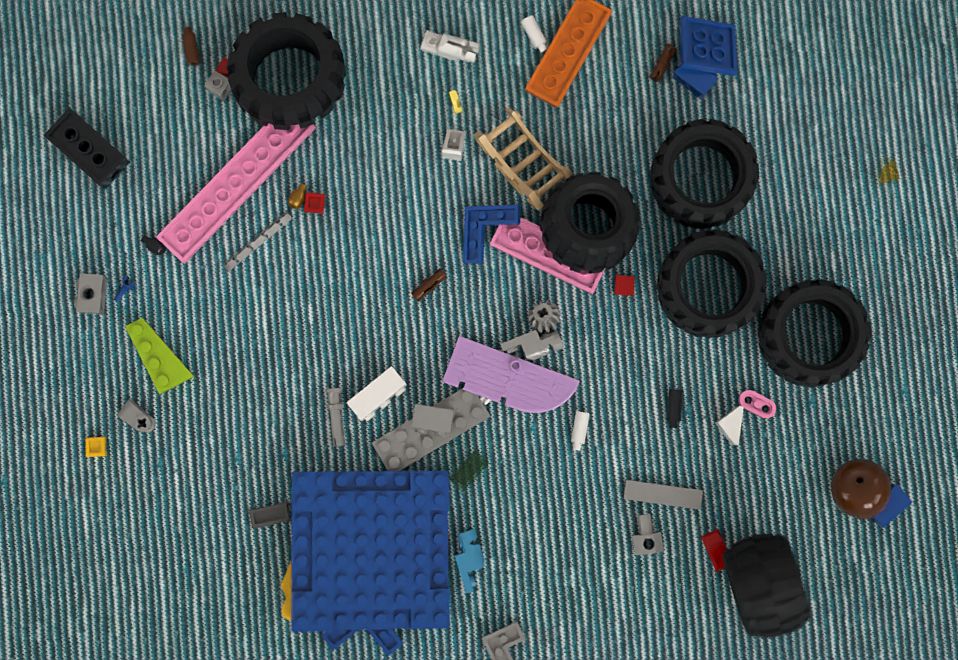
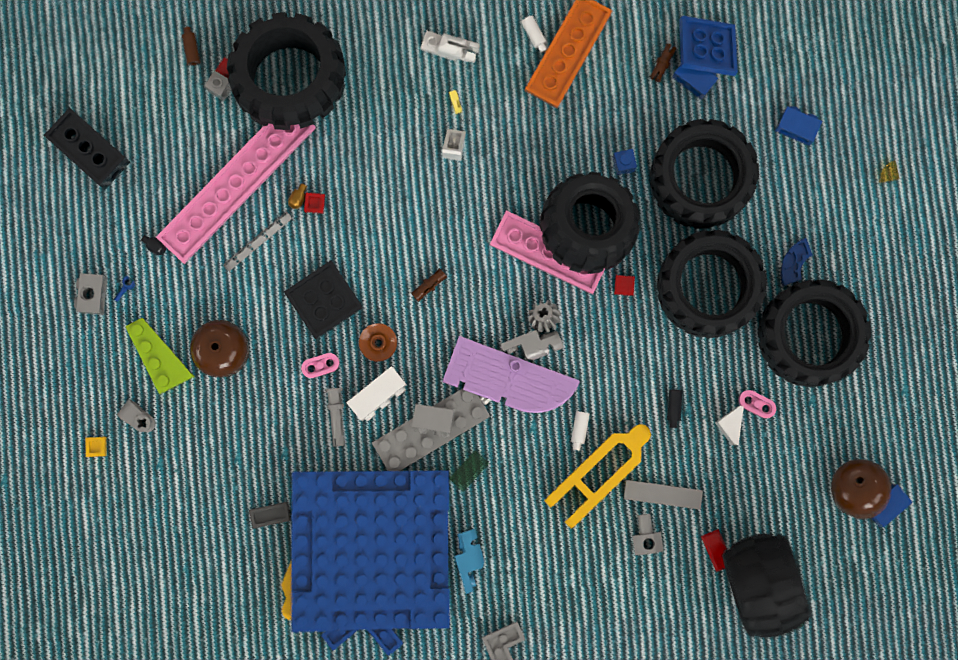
blue plate [463,204,521,264] -> none
tan fence [472,108,572,210] -> none
none -> reddish brown cylinder [190,320,249,378]
none -> black plate [284,260,363,340]
none -> bright pink plate [301,353,340,378]
none -> dark orange dish [359,323,397,362]
none -> yellow piece [544,424,651,529]
none -> blue brick [612,149,637,176]
none -> blue brick [775,106,822,146]
none -> blue tile [780,238,813,286]

